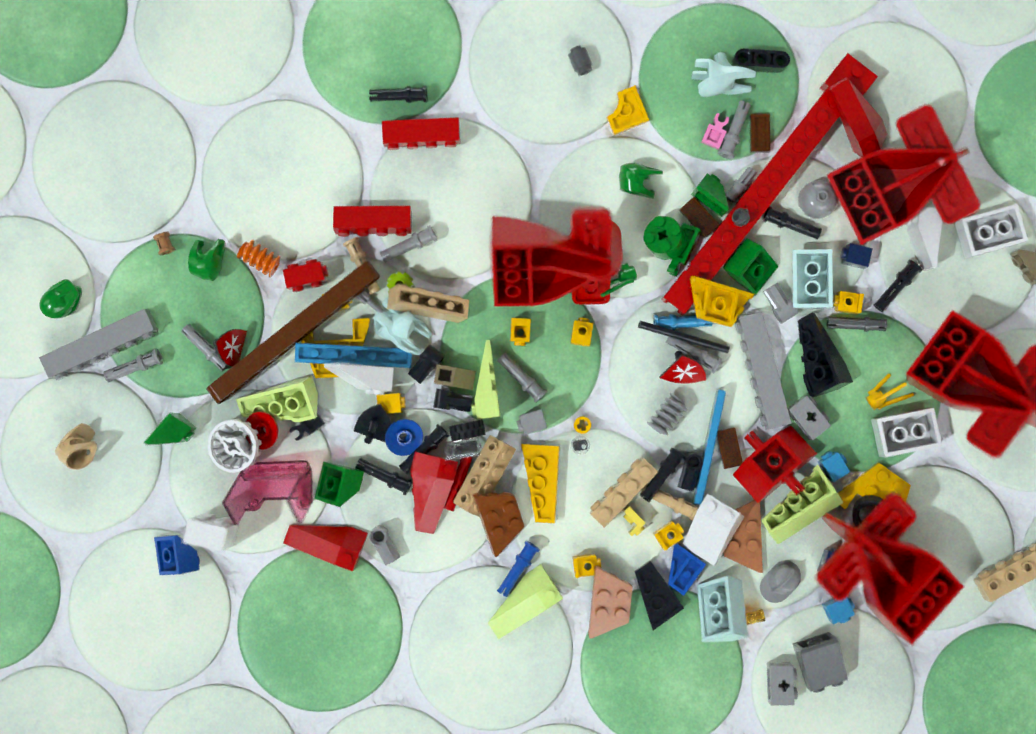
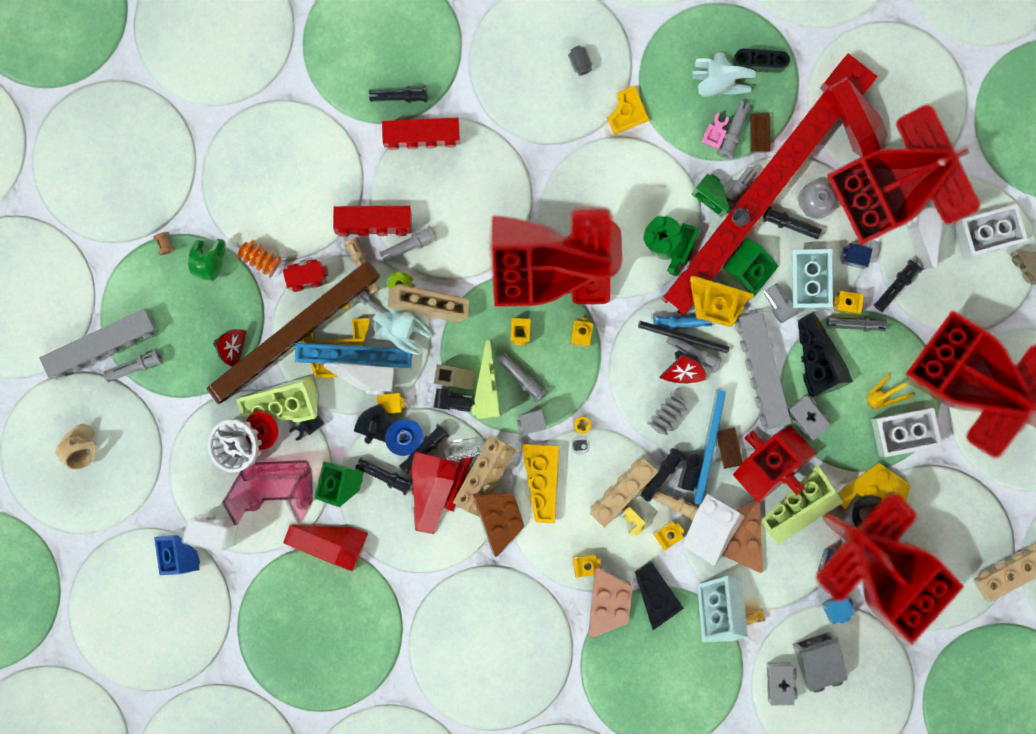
green helmet [39,279,82,319] -> none
green slope [144,413,196,445] -> none
light grey pin [181,324,229,372] -> none
light grey piece [370,526,400,565] -> none
black piece [408,344,445,384] -> none
black tyre [449,420,486,442] -> none
yellowish green wedge [488,564,563,639] -> none
blue pin [497,540,540,597] -> none
green plant [601,263,637,297] -> none
green helmet [619,163,663,199] -> none
blue wing [668,543,706,596] -> none
reddish brown tile [679,197,719,238] -> none
light grey piece [760,561,801,603] -> none
dark azure brick [818,451,850,482] -> none

